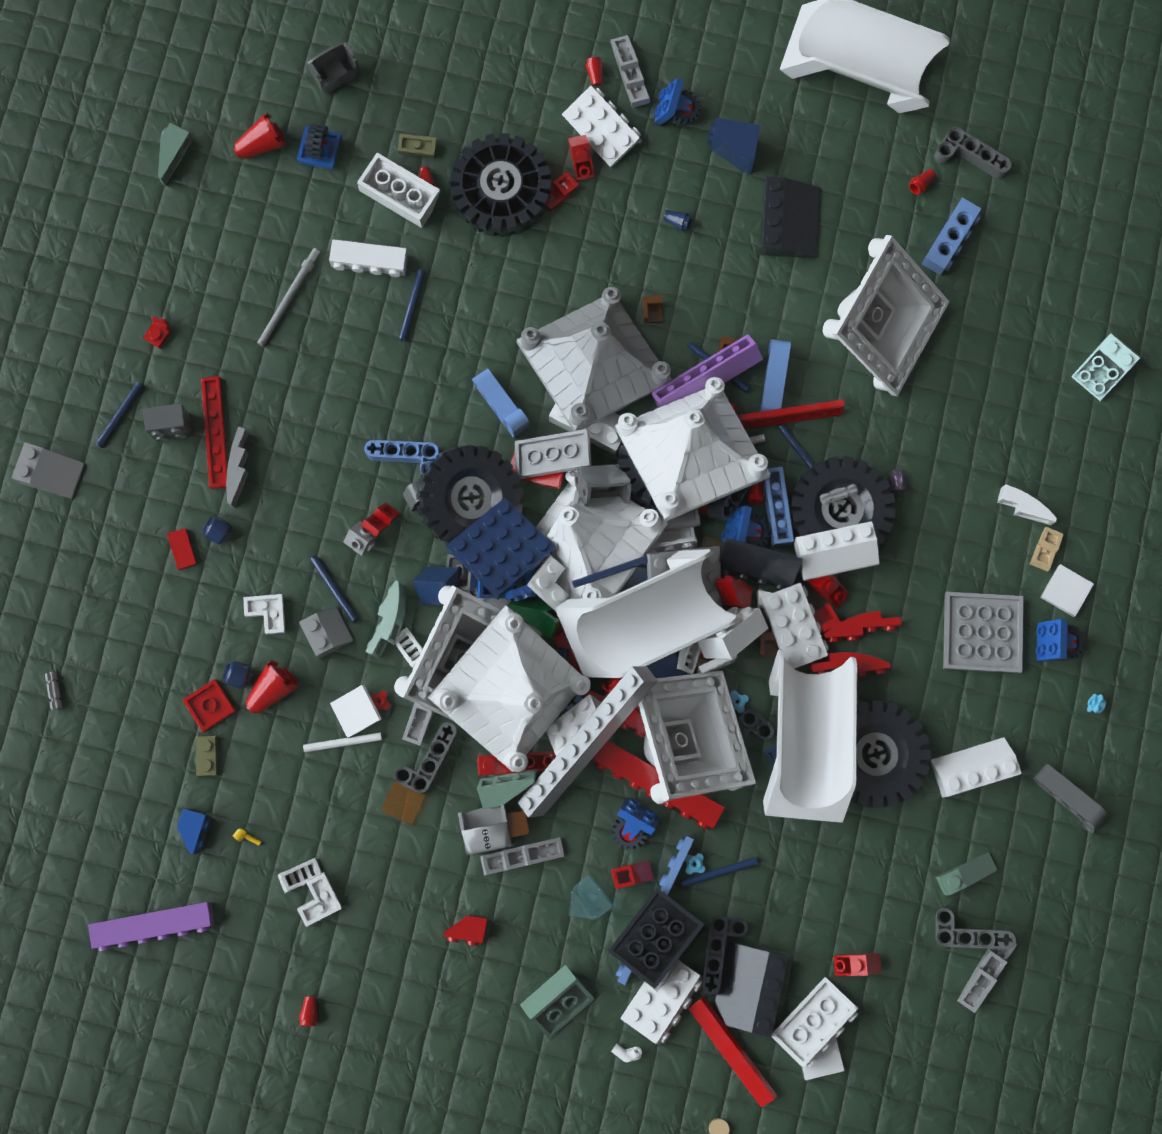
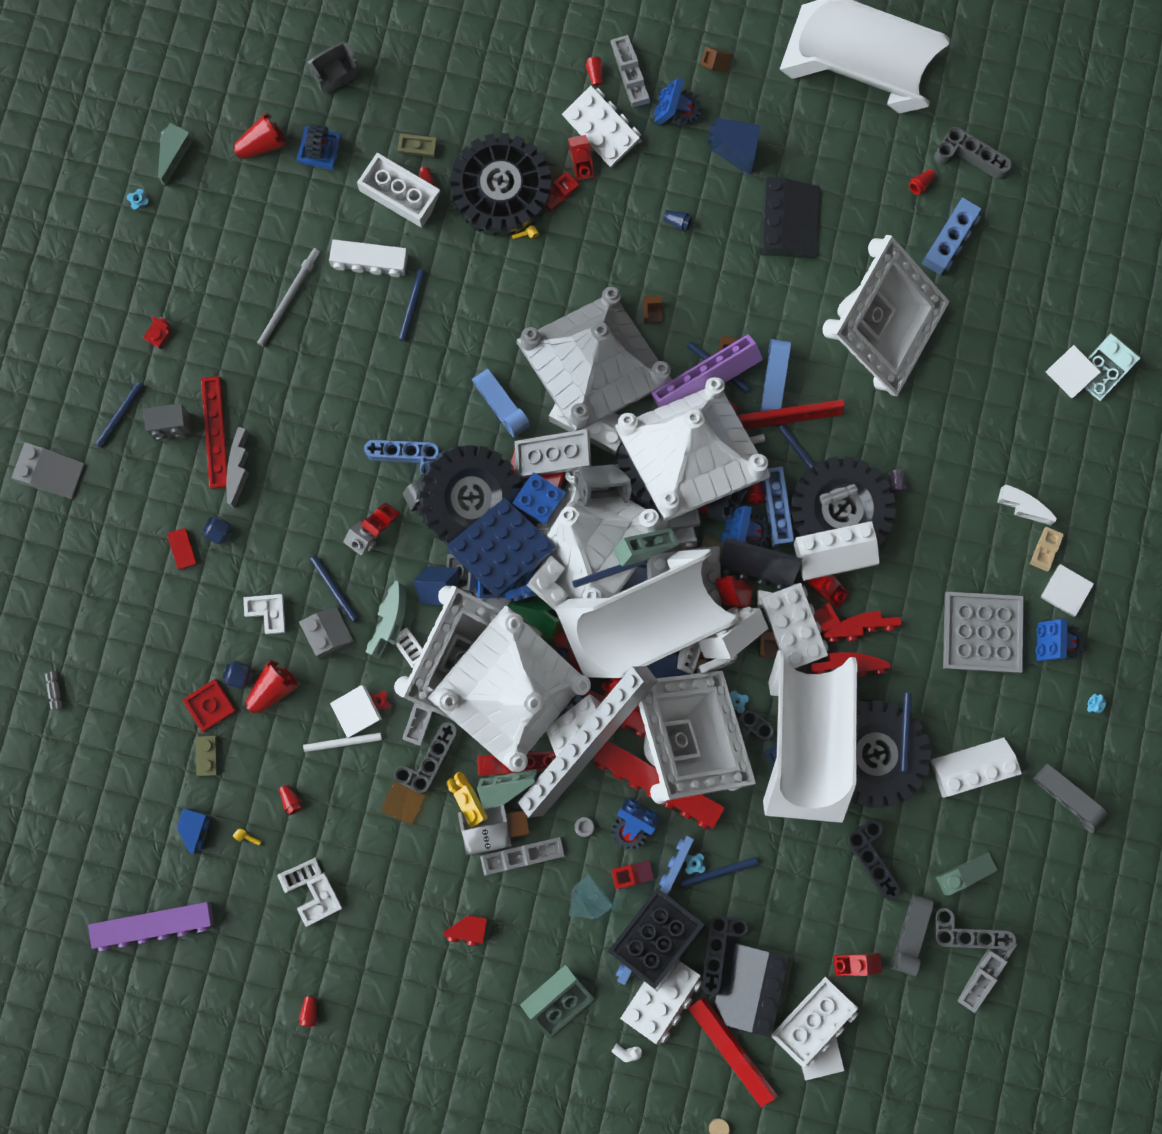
none -> medium azure plate [127,189,149,210]
none -> red cone [279,785,303,815]
none -> yellow hinge [447,772,488,829]
none -> yellow hand [512,226,539,239]
none -> blue plate [512,472,566,526]
none -> light grey tile [575,817,594,837]
none -> sand green slope [614,528,679,567]
none -> reddish brown panel [700,46,733,72]
none -> black beam [846,820,900,900]
none -> dark grey beam [892,894,933,977]
none -> dark blue bar [900,693,912,772]
none -> white tile [1046,345,1101,398]

